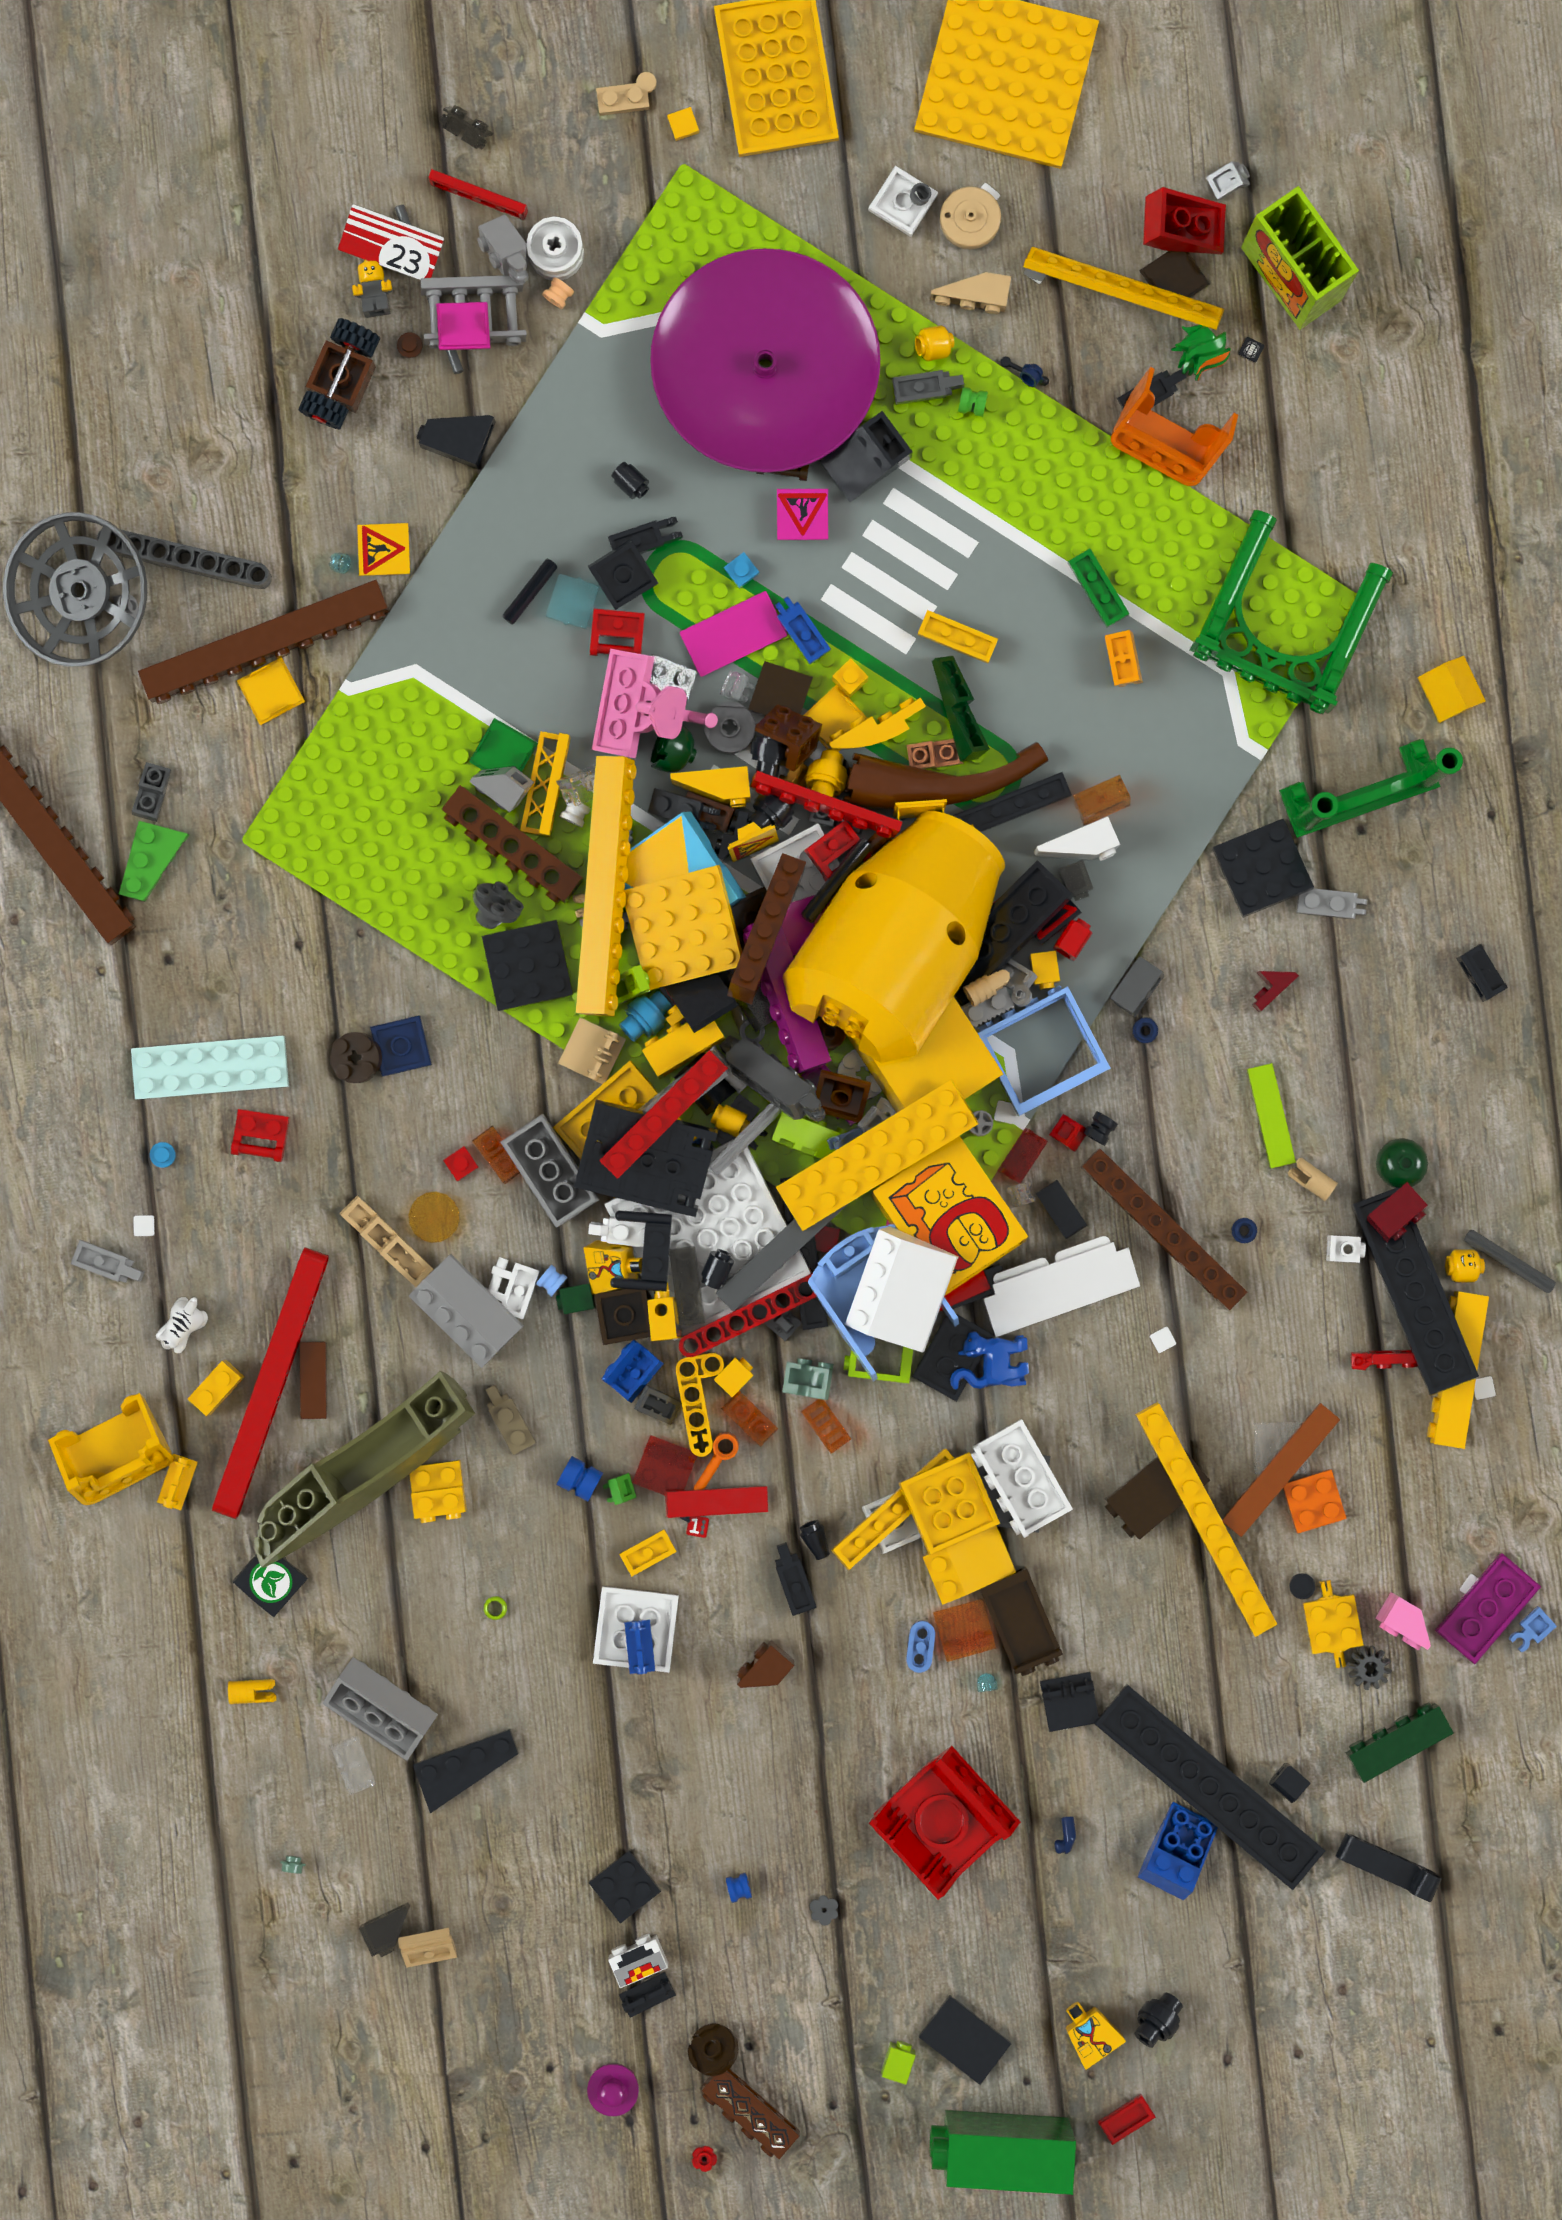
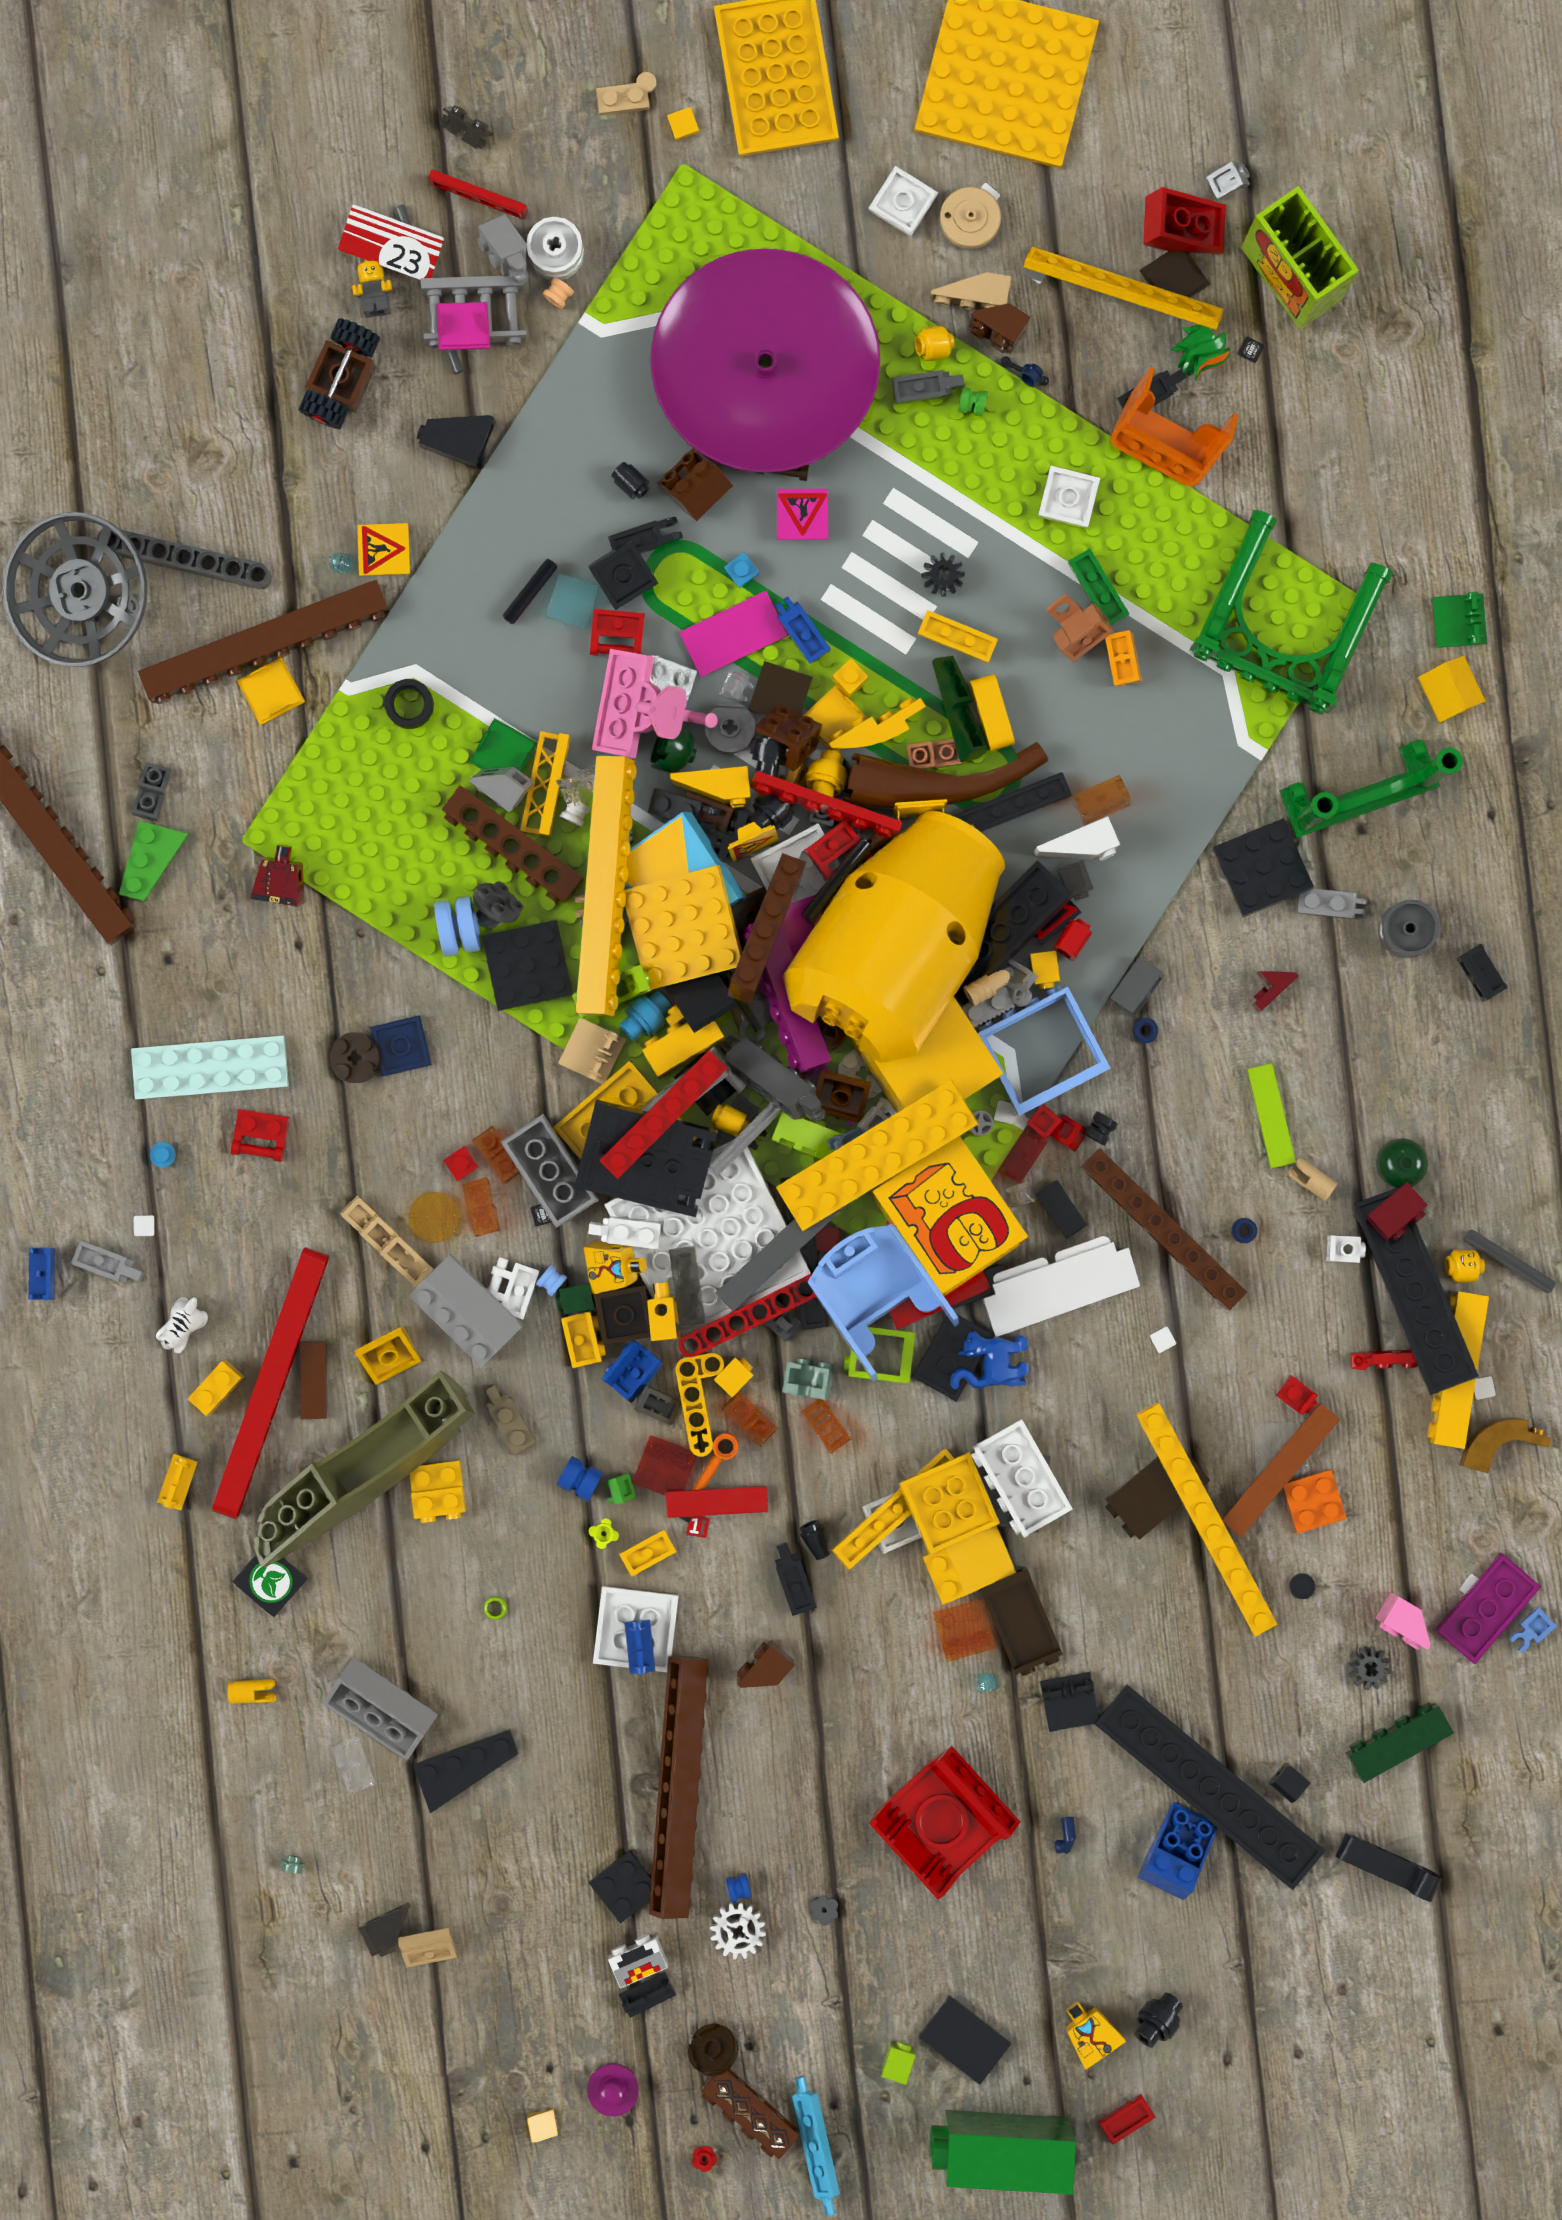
yellow windscreen [48,1393,174,1505] -> none
reddish brown plate [397,332,423,358] -> none
black plate [610,1210,672,1292] -> none
black brick [701,1249,734,1289] -> none
black slope [820,411,913,502] -> none
white slope [845,1226,959,1352] -> none
medium blue plate [906,1620,935,1673] -> none
dark grey hinge [910,183,931,206] -> none
yellow plate [1303,1580,1364,1668] -> none
none -> blue hinge [28,1248,56,1300]
none -> dark red torso [250,845,304,907]
none -> yellow slope [354,1326,421,1385]
none -> black tyre [384,679,434,729]
none -> light blue wheel [434,896,481,957]
none -> clear orange slope [462,1178,500,1237]
none -> yellow slope [527,2109,558,2143]
none -> black sticker [530,1204,552,1226]
none -> yellow bracket [561,1311,606,1368]
none -> neon yellow plate [589,1518,619,1549]
none -> reddish brown brick [649,1656,709,1919]
none -> reddish brown slope [657,448,733,521]
none -> white gear [710,1901,766,1959]
none -> medium azure plate [792,2075,840,2216]
none -> black gear [921,553,965,597]
none -> reddish brown slope [969,303,1031,354]
none -> yellow beam [970,674,1015,752]
none -> red plate [1027,1103,1063,1140]
none -> white plate [1038,466,1100,529]
none -> nougat piece [1047,594,1114,662]
none -> red bracket [1275,1375,1318,1415]
none -> dark grey wheel [1378,900,1439,958]
none -> green hinge [1432,592,1487,648]
none -> pearl gold arch [1459,1418,1552,1473]

